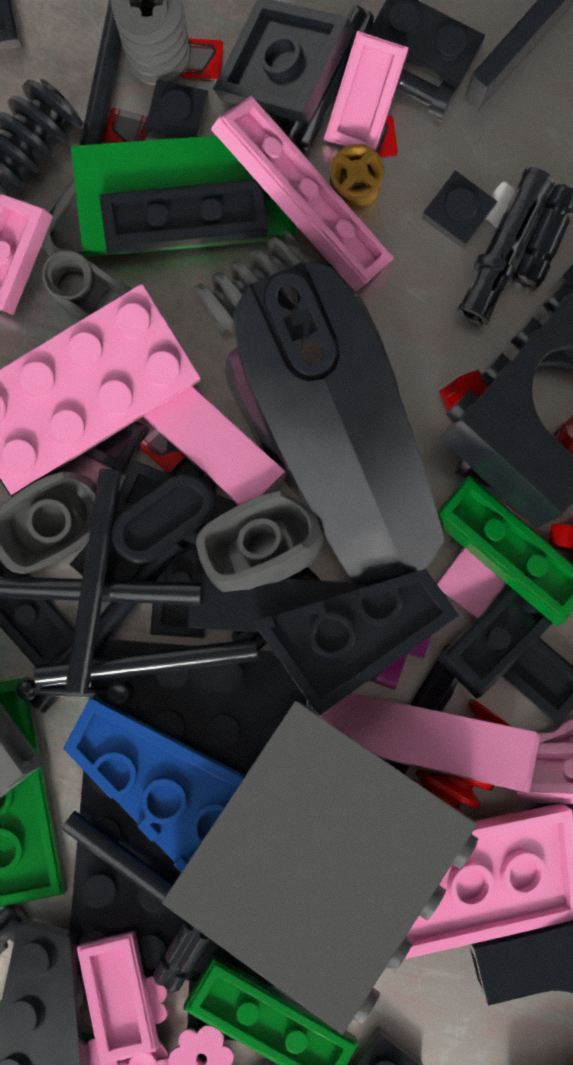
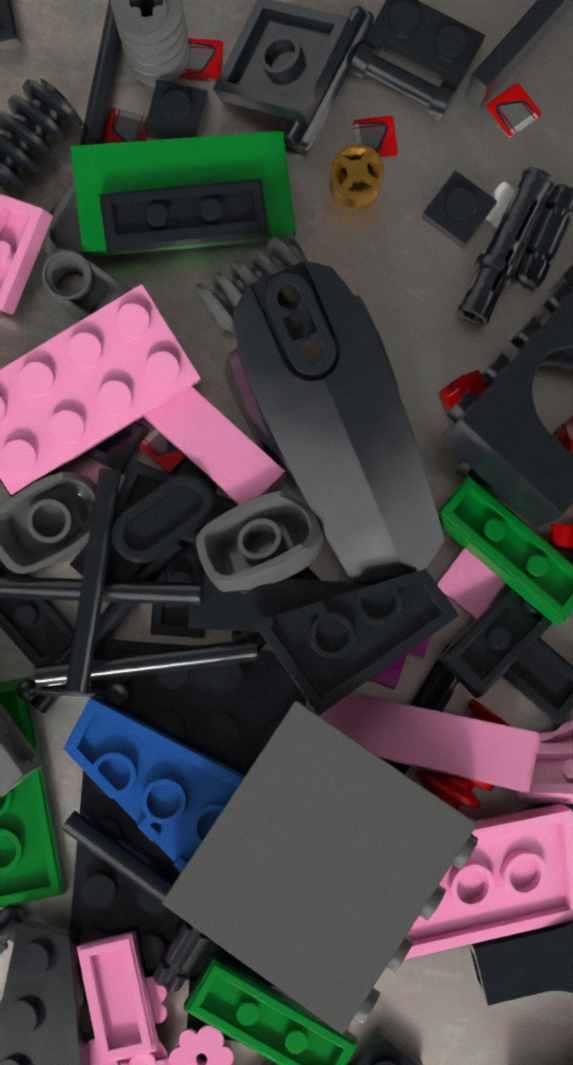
bright pink tile [211,96,394,293] -> none
bright pink tile [324,31,408,151] -> none
none -> sticker [486,83,541,137]

